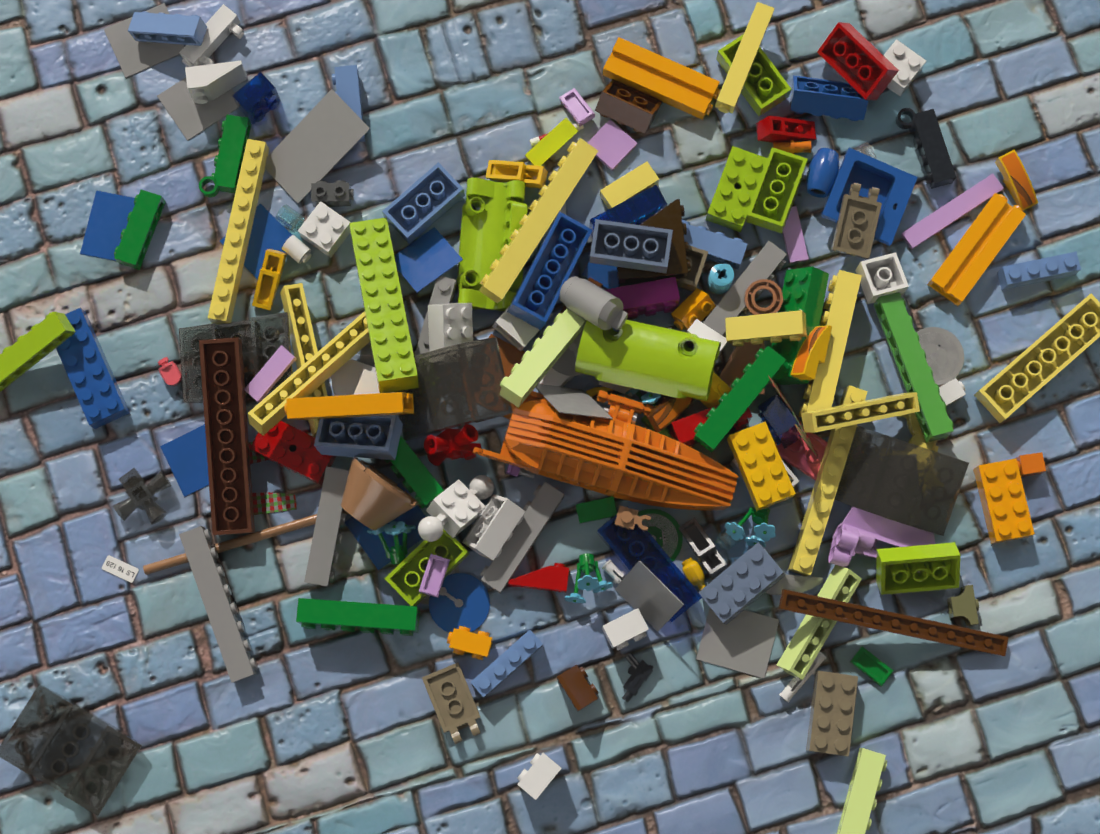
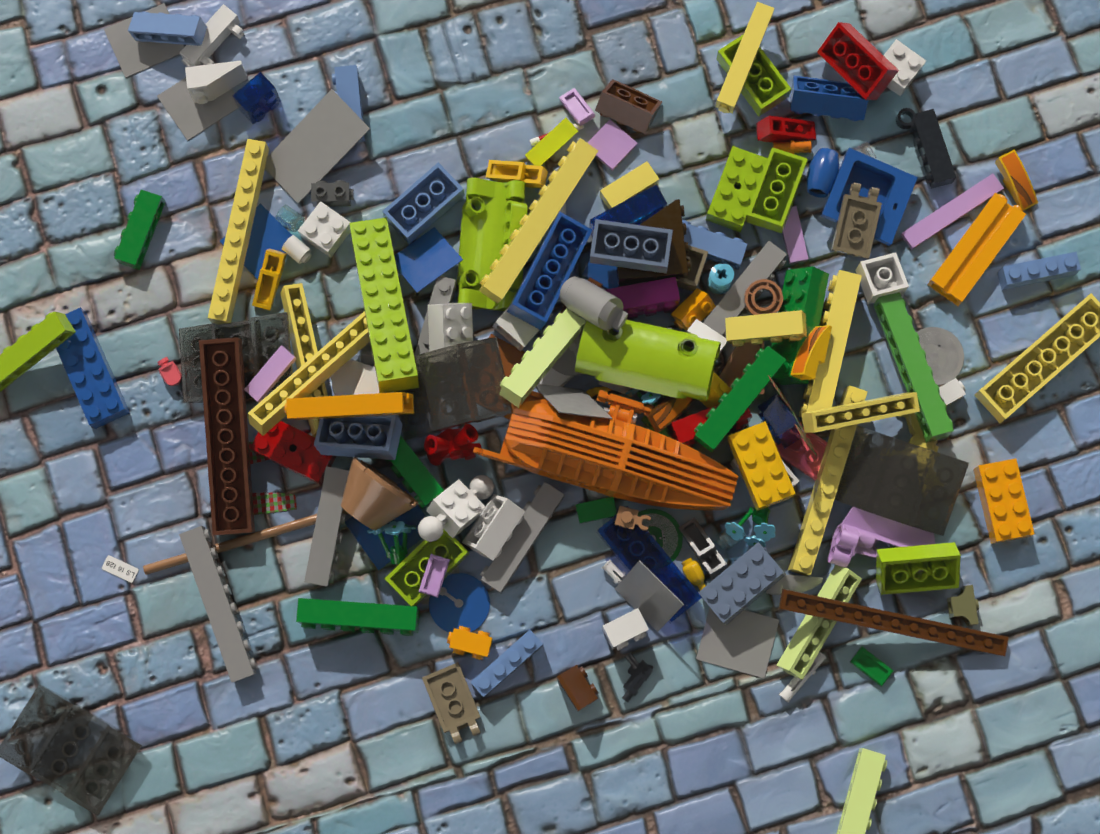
blue piece [80,191,135,261] -> none
clear smoke brick [113,468,172,525] -> none
blue piece [160,424,209,497] -> none
green hinge [199,114,252,198] -> none
piece [506,464,535,478] -> none
red slope [508,563,569,593] -> none
white brick [517,753,561,800] -> none
plant [565,553,613,603] -> none
light orange brick [603,37,721,120] -> none
dark tan brick [806,671,858,757] -> none
orange brick [1016,452,1046,477] -> none

